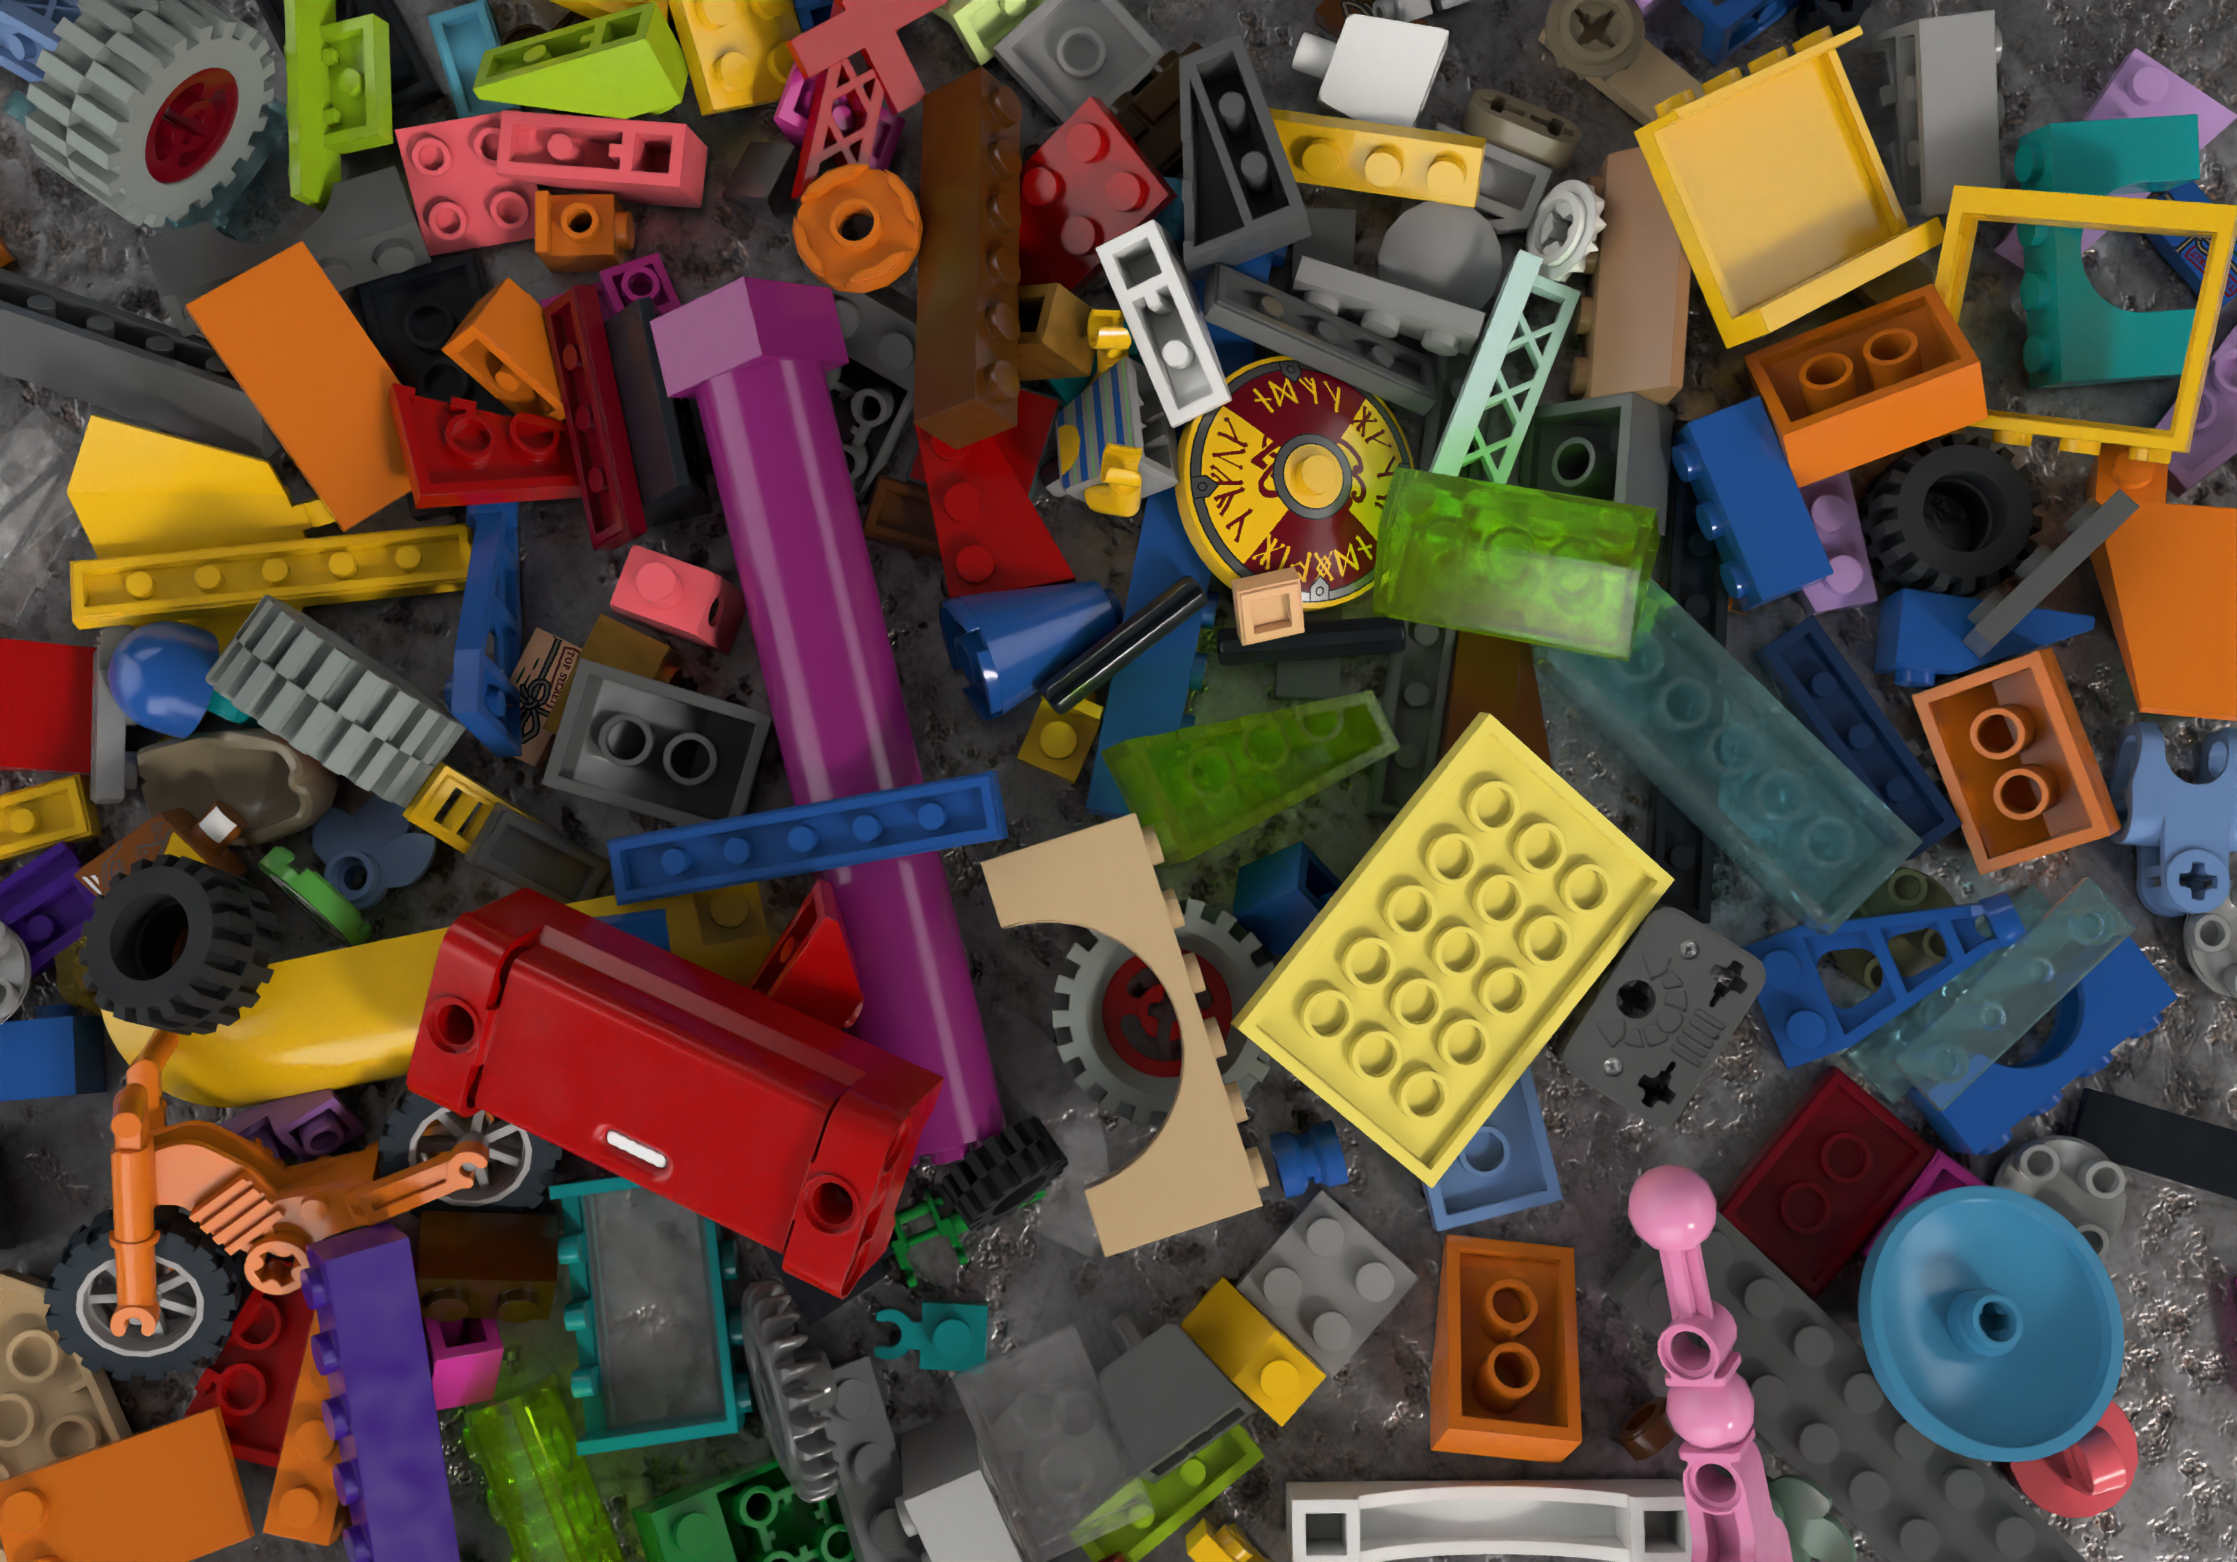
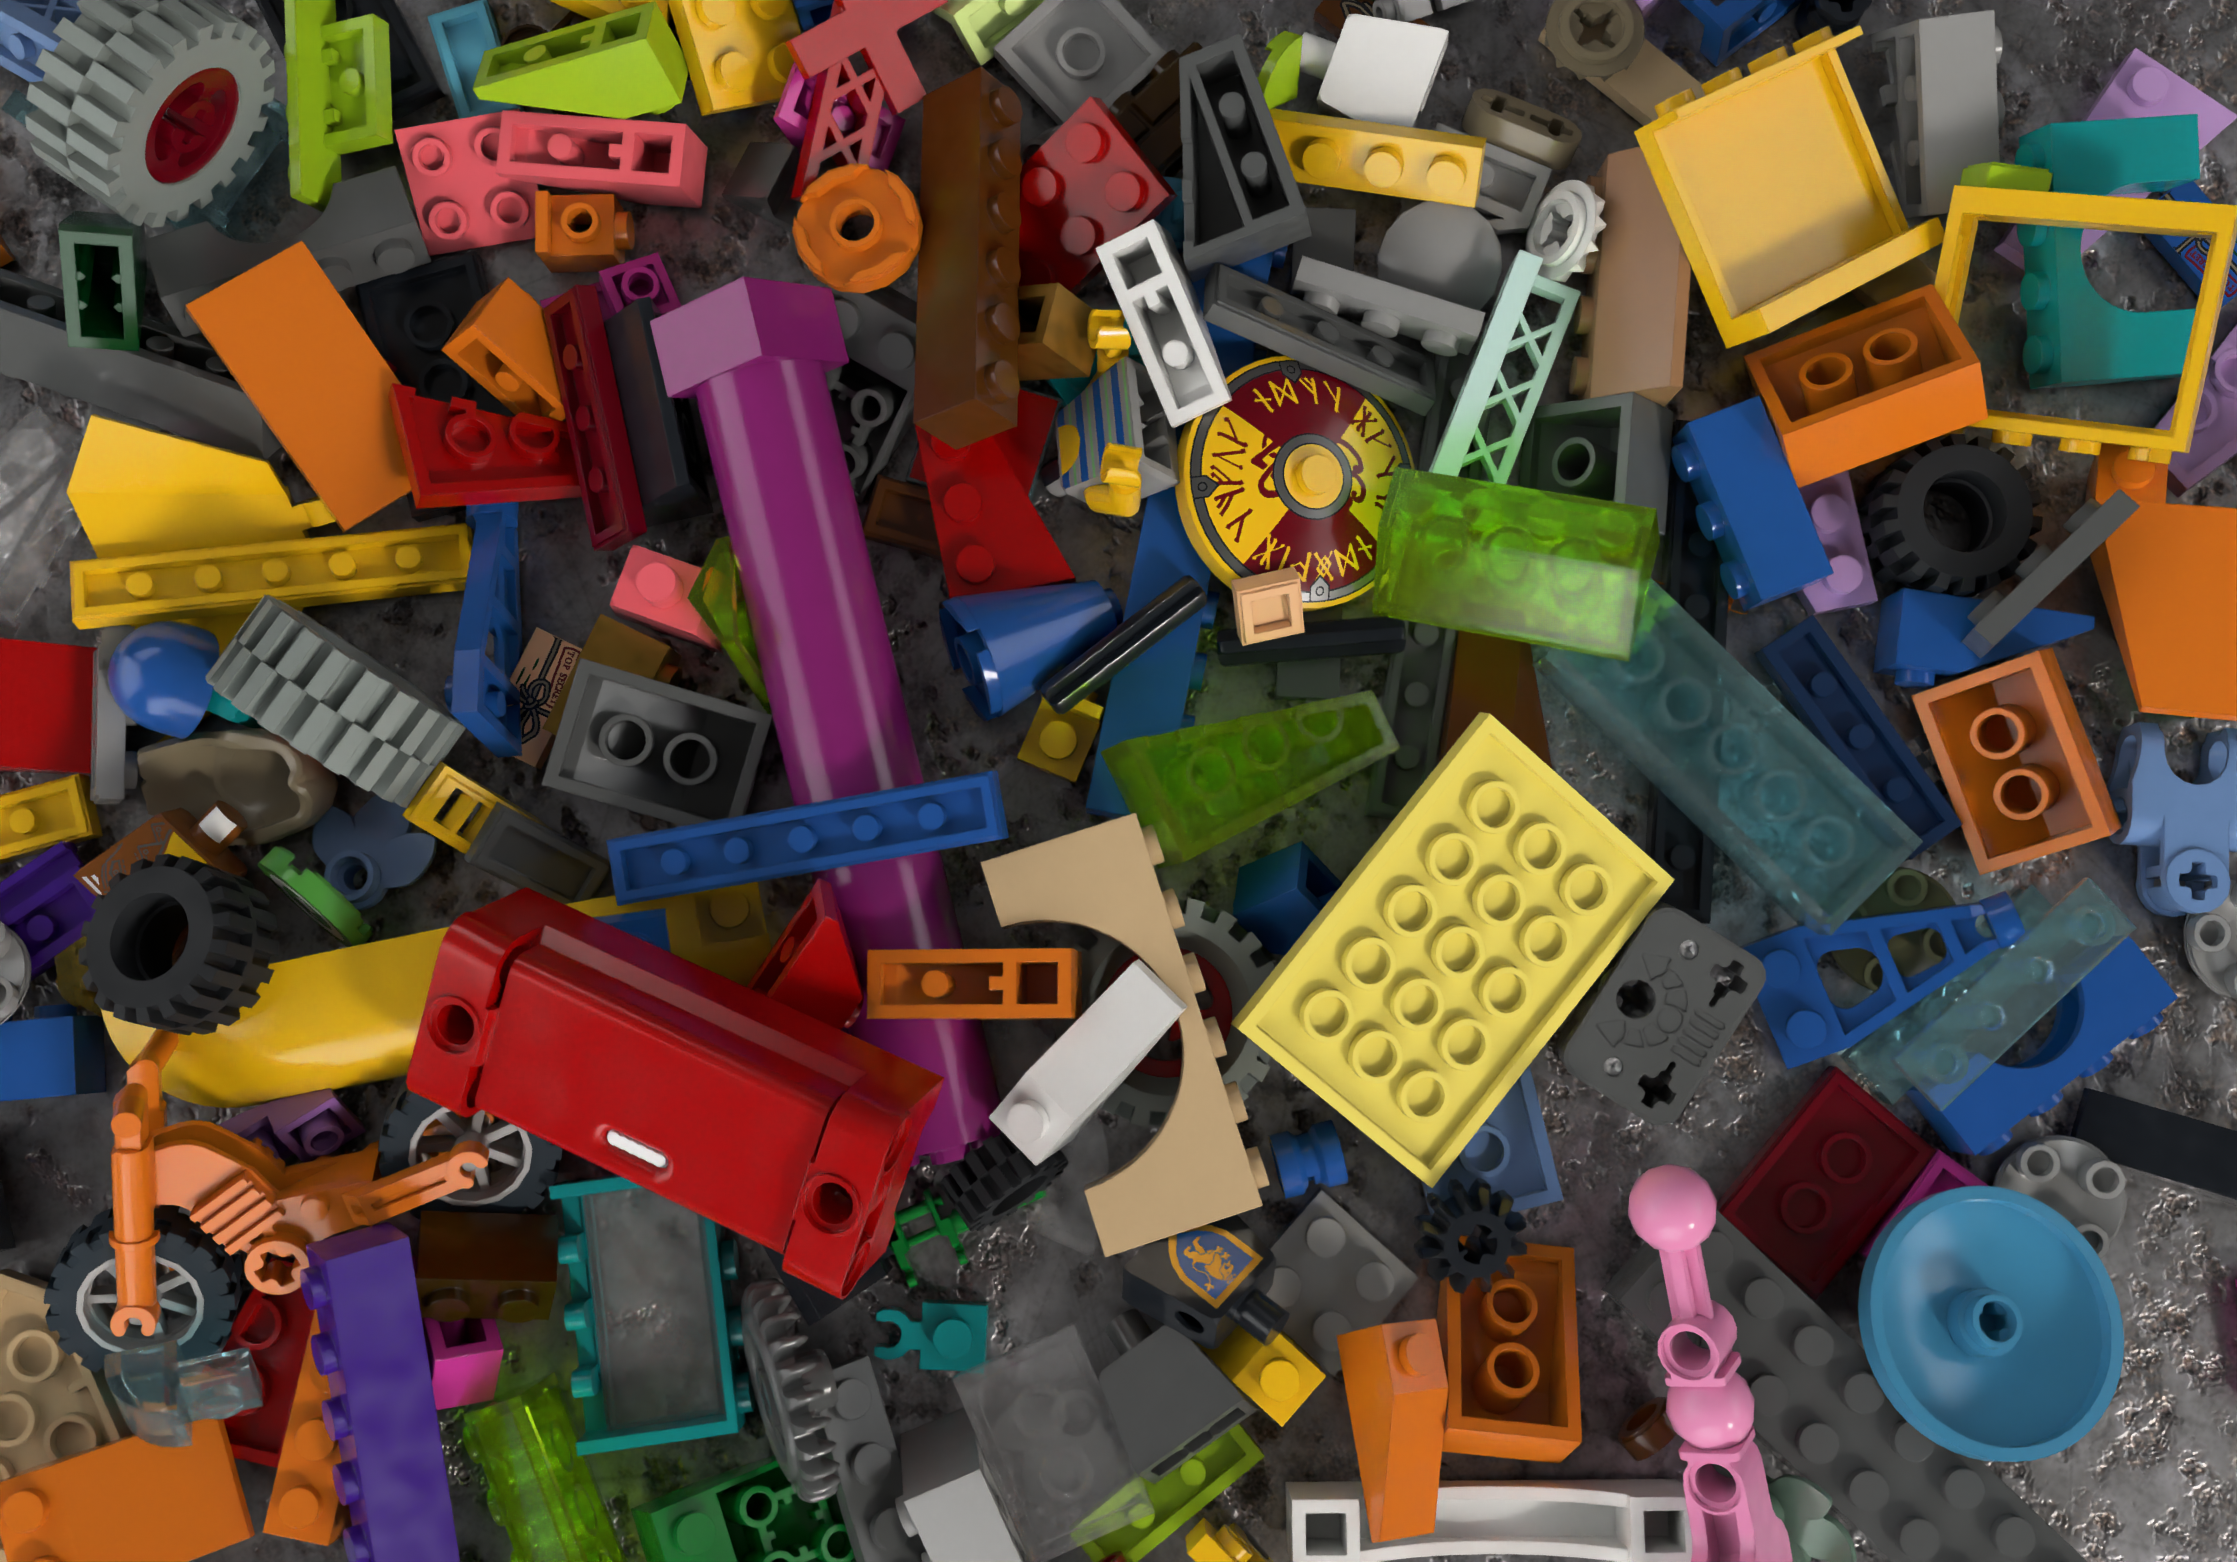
coral tile [2000,1400,2138,1518] -> none
none -> dark green slope [58,211,147,351]
none -> clear light blue brick [104,1340,263,1447]
none -> clear neon green slope [687,536,772,715]
none -> orange slope [867,948,1082,1020]
none -> white slope [989,959,1188,1166]
none -> black torso [1122,1214,1290,1349]
none -> lime tile [1257,31,1303,110]
none -> orange slope [1336,1318,1448,1543]
none -> black gear [1413,1178,1527,1294]
none -> lime tile [1960,162,2053,192]

